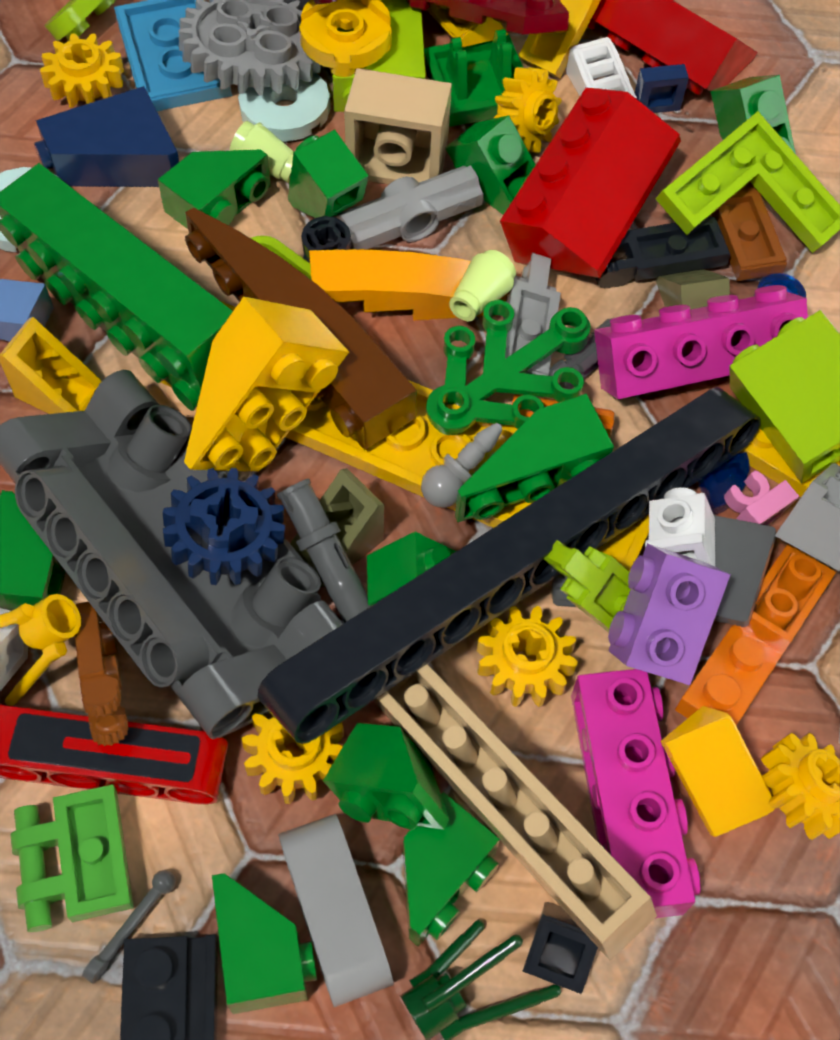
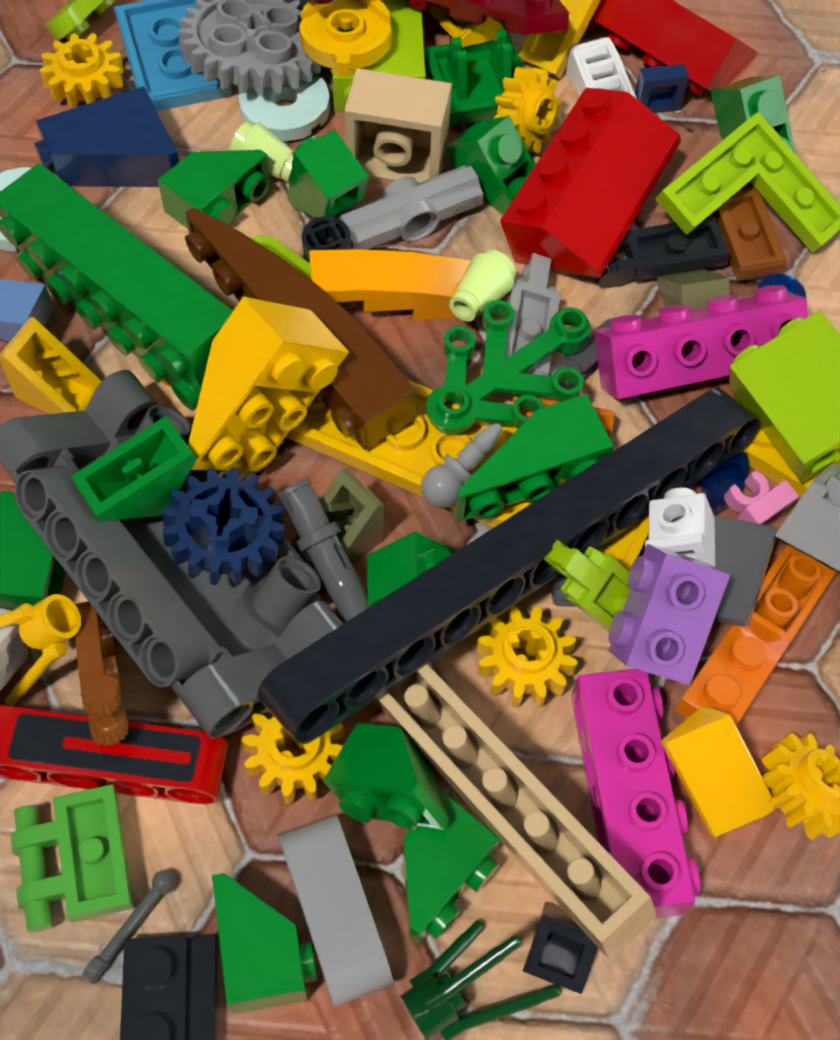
none -> green slope [70,416,197,522]

